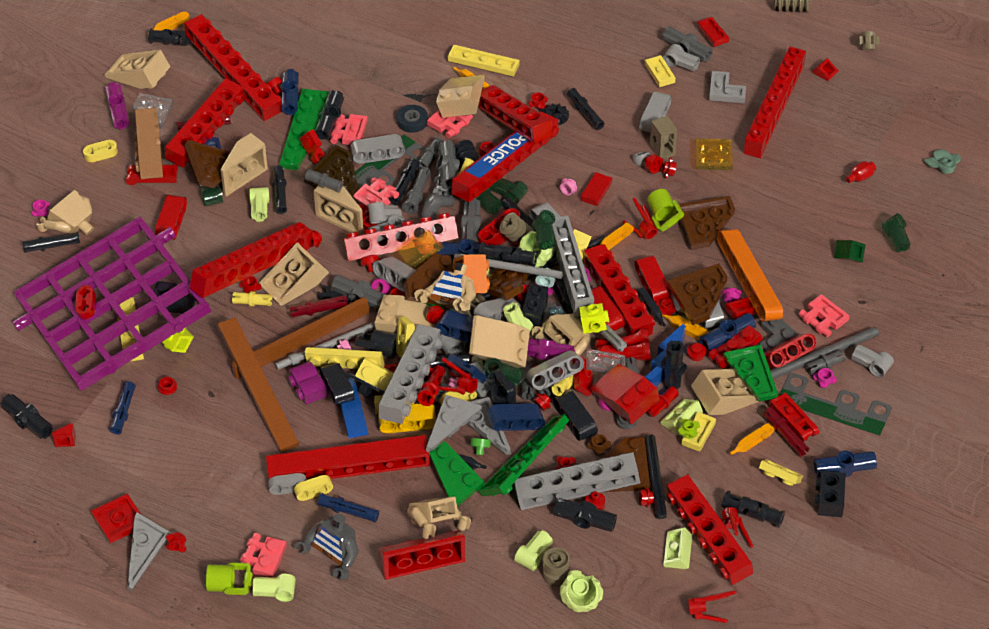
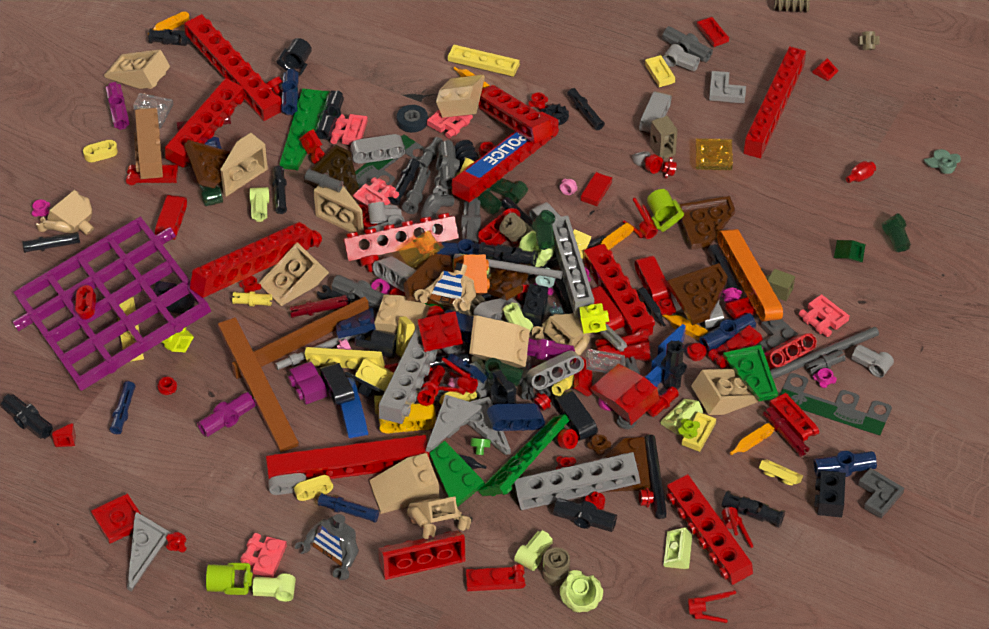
none -> magenta piece [197,392,255,437]
none -> black piece [276,38,312,77]
none -> dark blue wing [336,308,376,339]
none -> tan slope [369,453,439,514]
none -> red plate [417,311,463,352]
none -> red plate [466,564,526,591]
none -> red tile [557,429,578,449]
none -> black pin [707,244,739,290]
none -> olive brick [766,269,795,301]
none -> dark grey plate [858,468,905,519]

